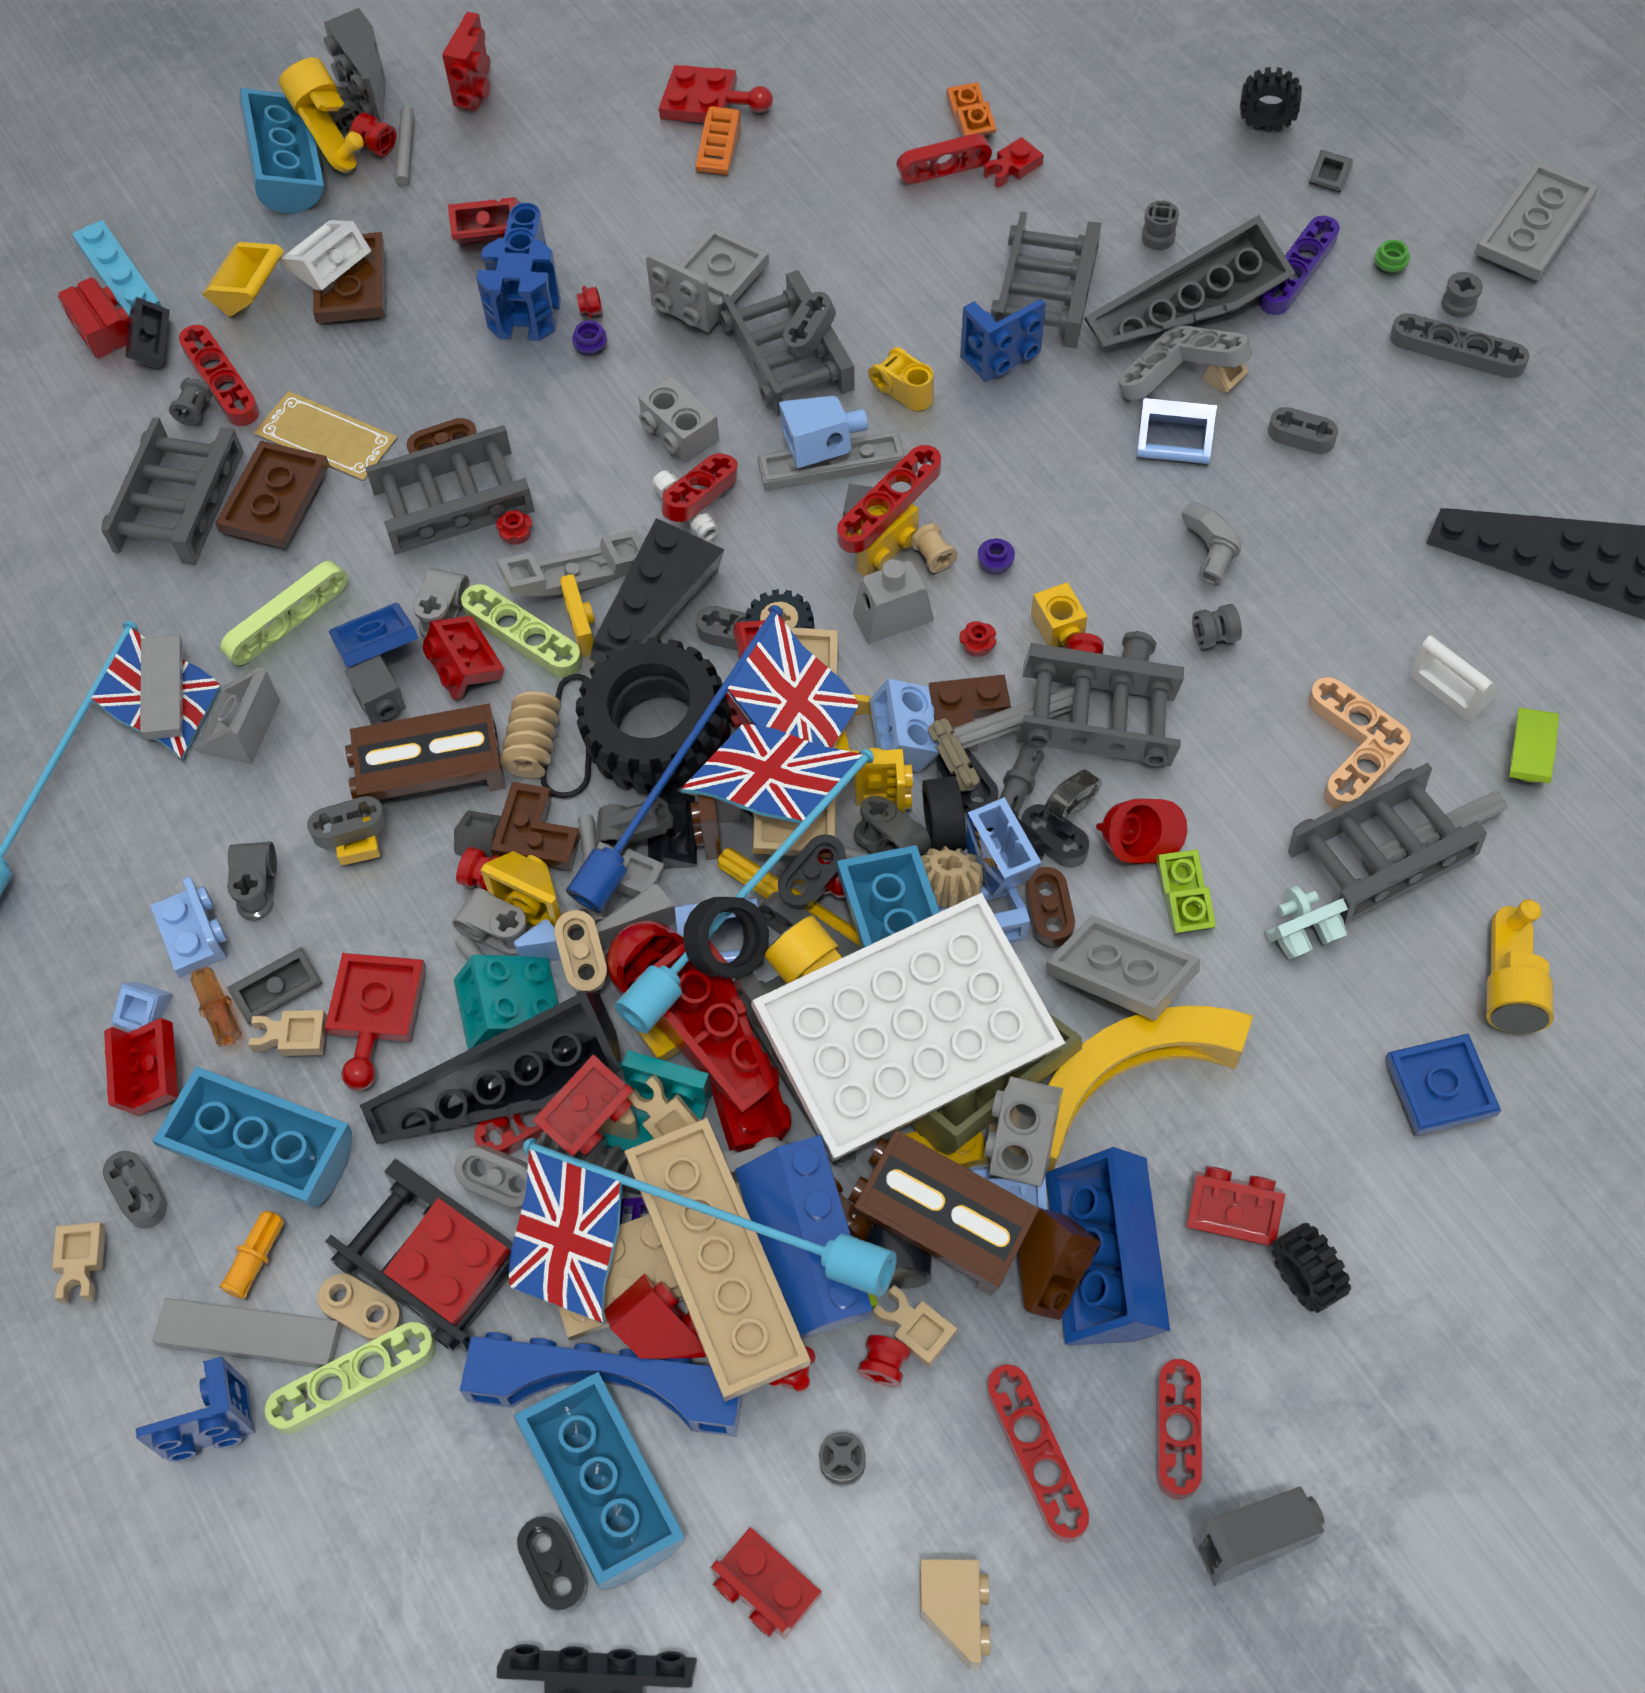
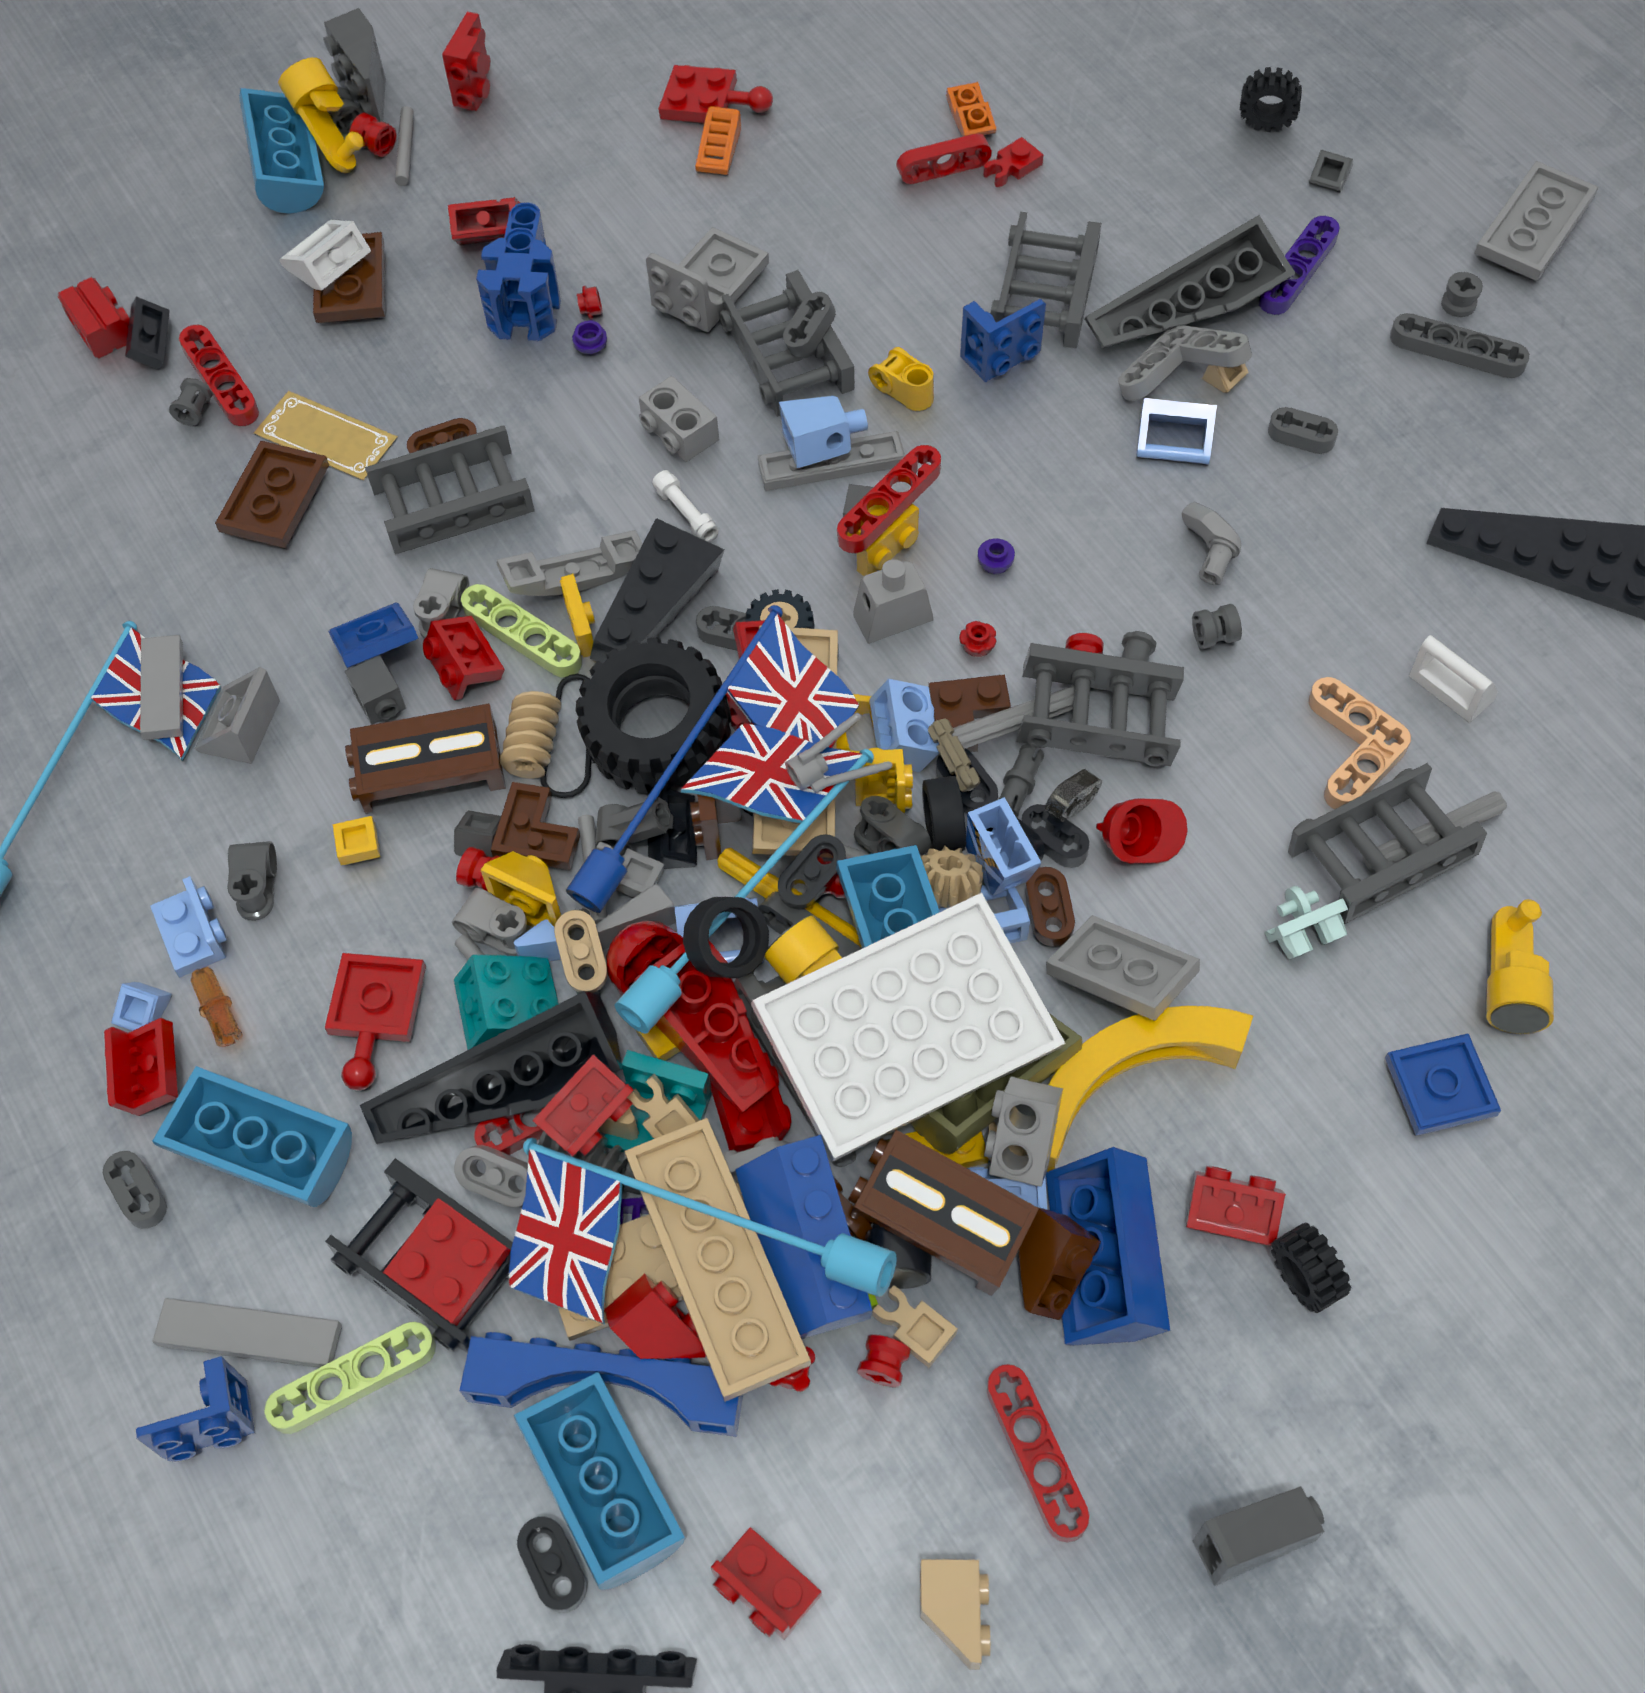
tan plate [52,1222,106,1304] -> none
medium azure plate [72,220,161,318] -> none
dark grey fence [101,417,244,565] -> none
yellow tile [202,242,284,317] -> none
light orange axle [219,1211,284,1300] -> none
yellowish green beam [220,560,348,666] -> none
dark grey slope [227,946,322,1024] -> none
tan plate [248,1010,327,1056] -> none
dark grey beam [307,796,386,849] -> none
tan plate [318,1274,403,1342] -> none
red plate [496,510,532,545] -> none
red beam [661,453,738,522] -> none
dark grey wheel [819,1432,866,1488] -> none
tan bush [910,523,958,573] -> none
yellow brick [1031,582,1088,647] -> none
dark grey wheel [1141,201,1179,250] -> none
lime slope [1155,849,1216,934] -> none
red beam [1157,1359,1202,1500] -> none
bright green plate [1374,239,1410,272] -> none
lime slope [1509,707,1559,784] -> none
none -> light grey plant [785,713,892,793]

